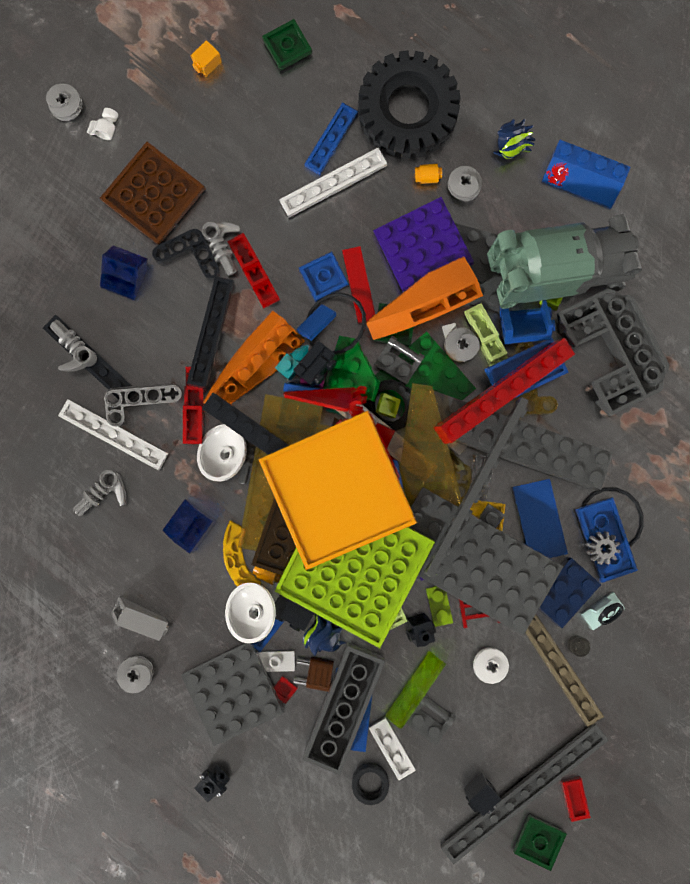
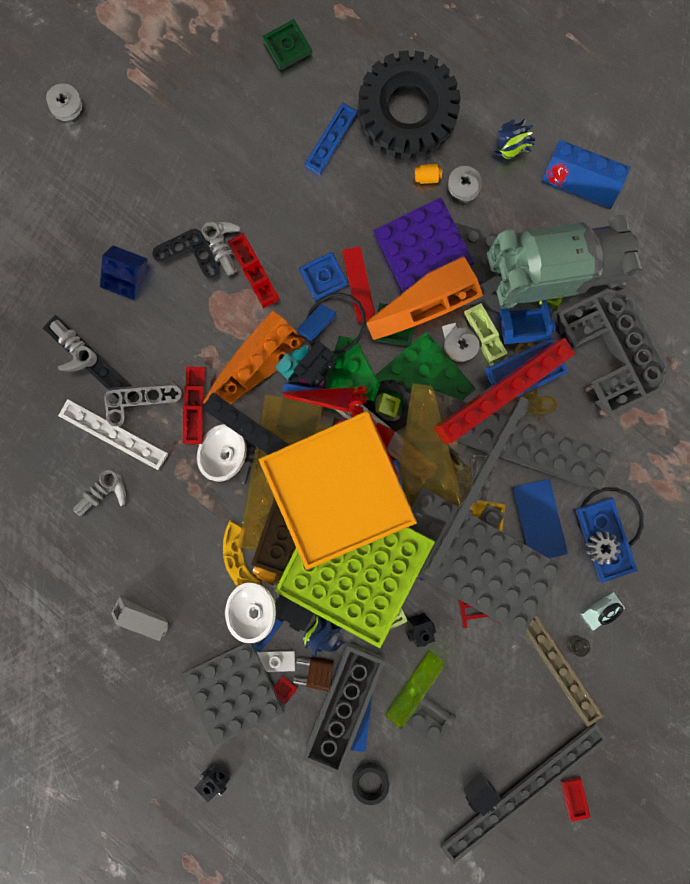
white piece [87,108,118,140] -> none
reddish brown plate [100,142,206,245] -> none
light grey piece [116,655,154,693] -> none
clear blue slope [162,499,216,554] -> none
black plate [187,276,234,389] -> none
light orange brick [191,40,222,77] -> none
white plate [279,148,387,218] -> none
white plate [369,717,416,780] -> none
dark grey plate [374,336,425,385] -> none
lime plate [425,586,453,627] -> none
white piece [473,648,509,684] -> none
dark green plate [513,814,567,871] -> none
dark blue brick [539,557,601,628] -> none

